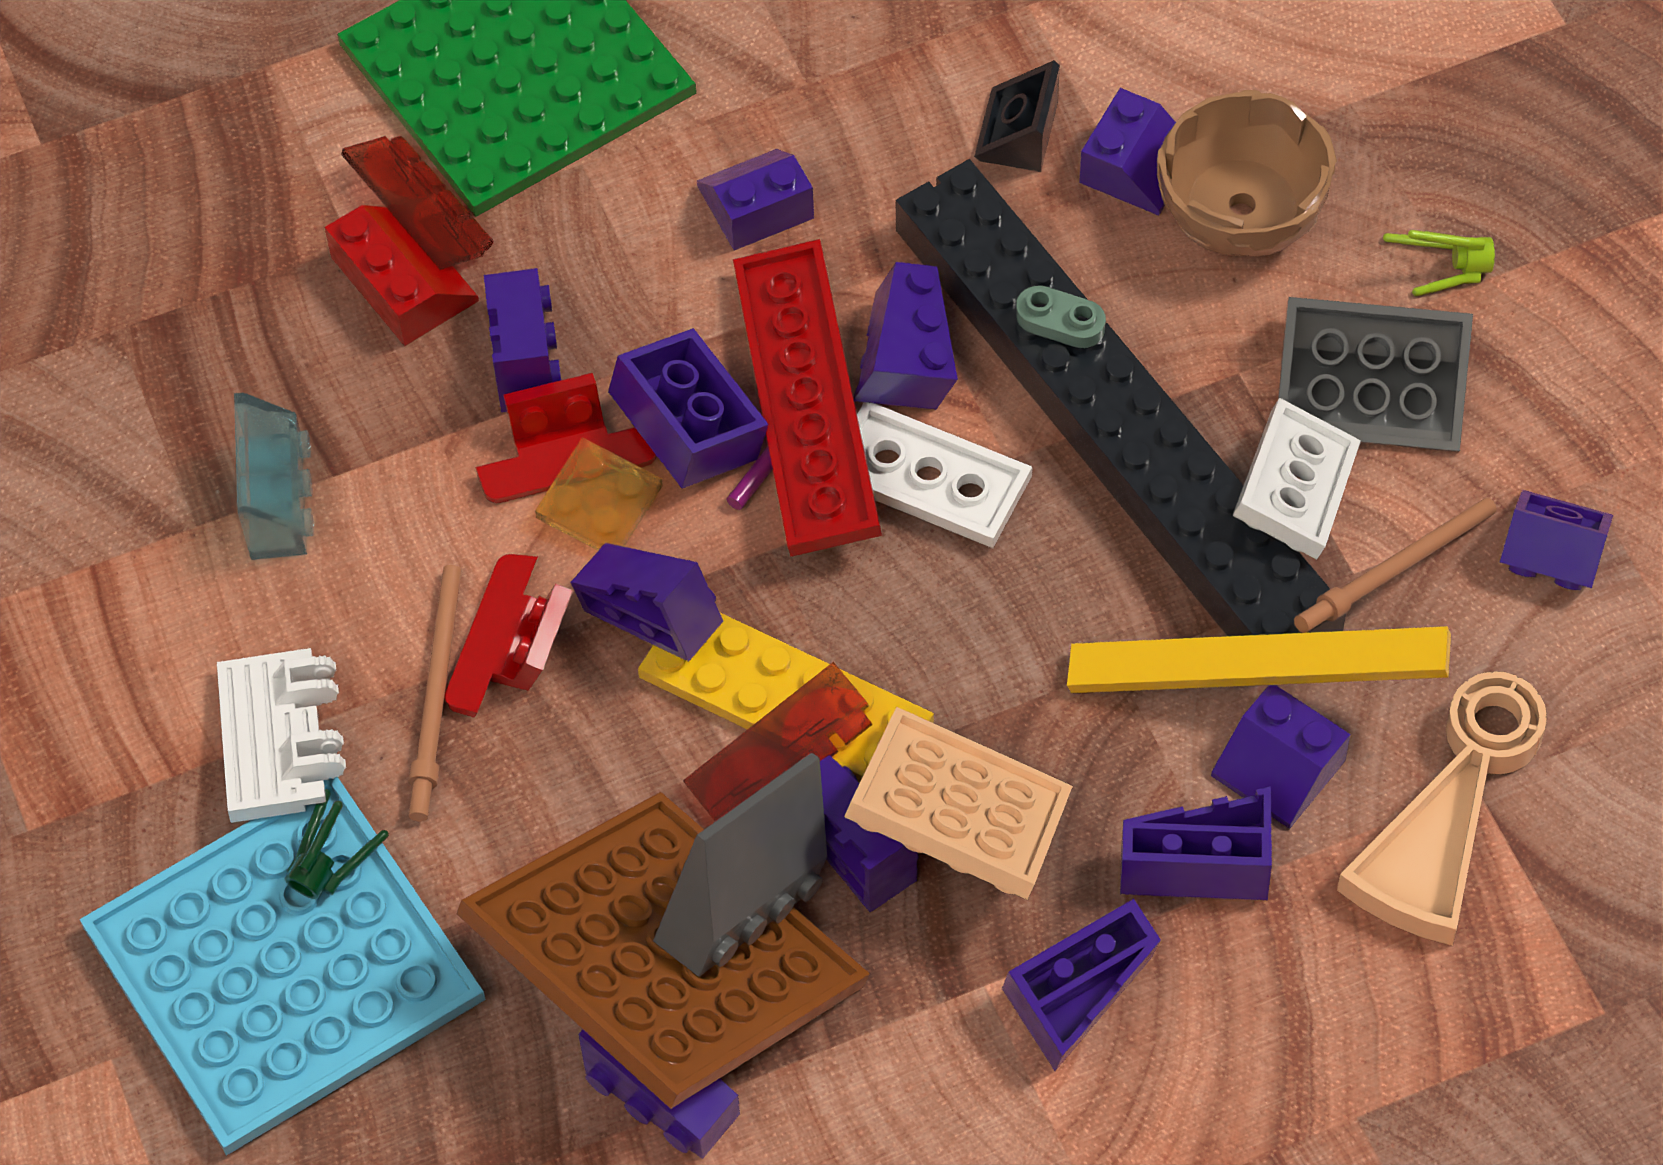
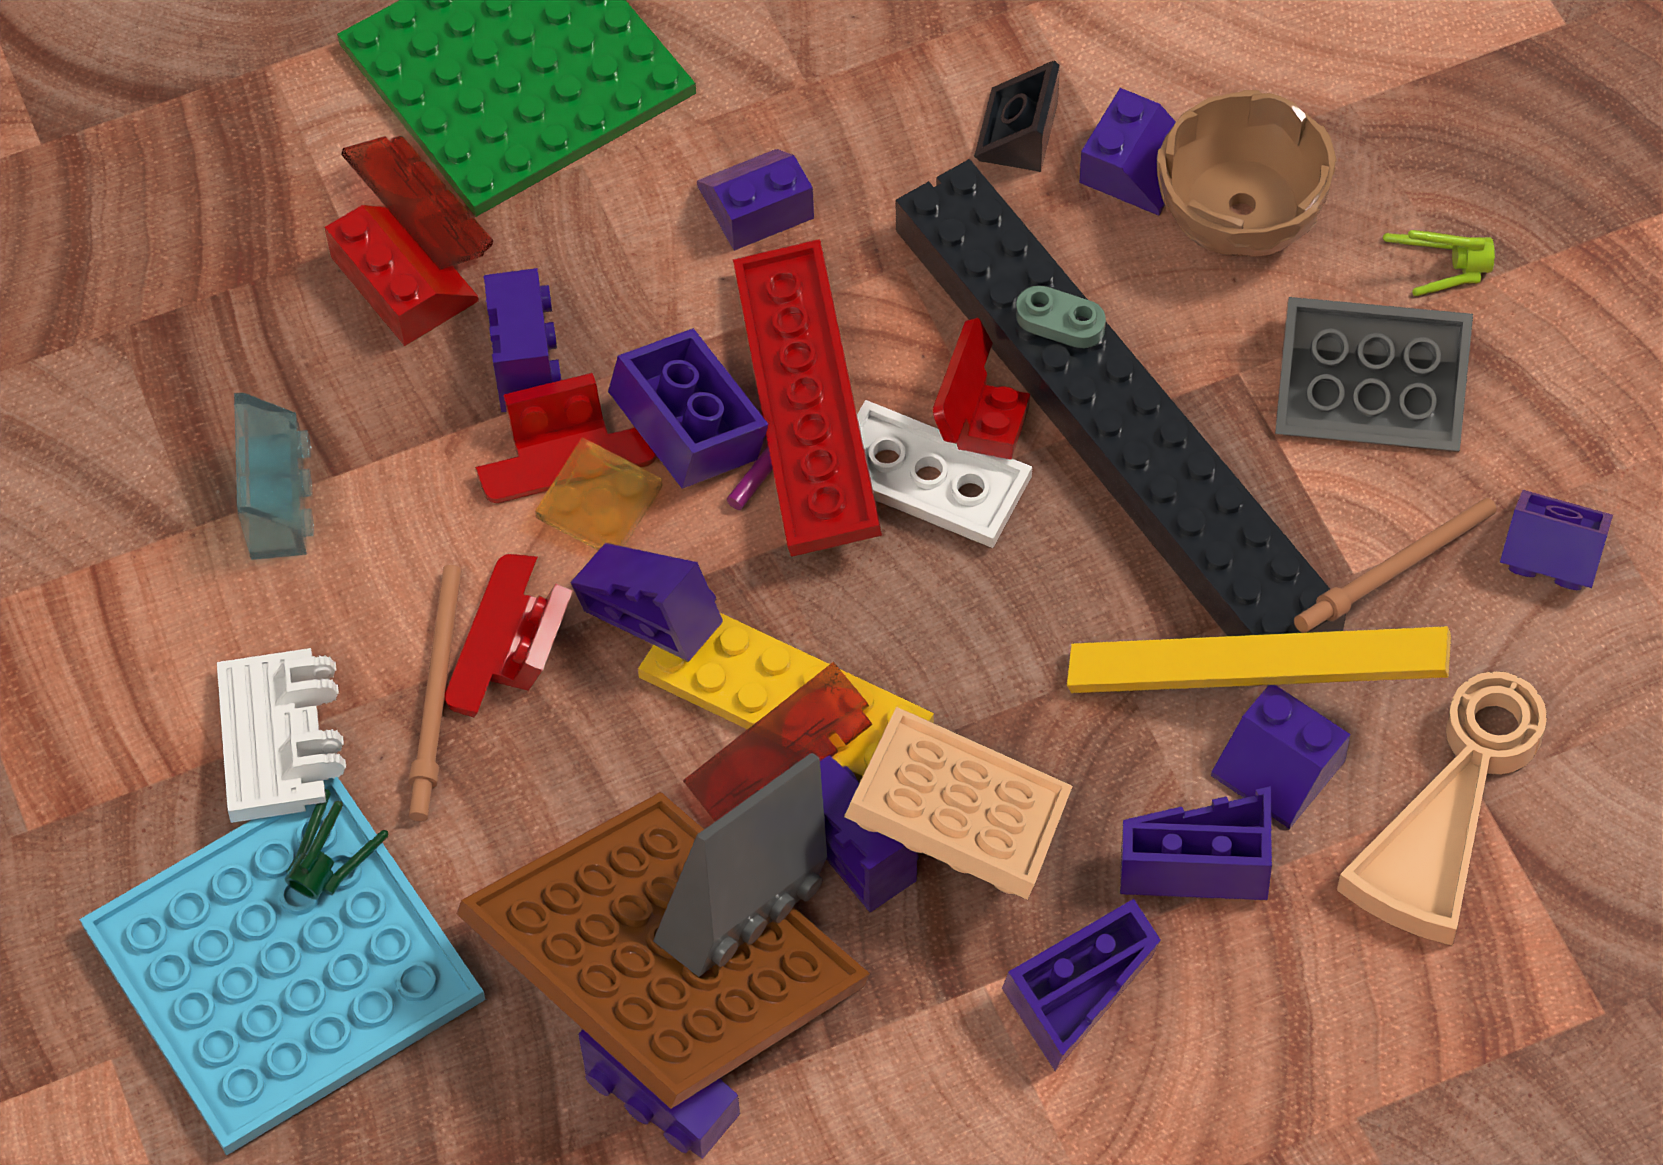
dark purple wedge [854,262,958,410] -> none
white plate [1233,398,1361,560] -> none
none -> red plate [933,318,1031,460]

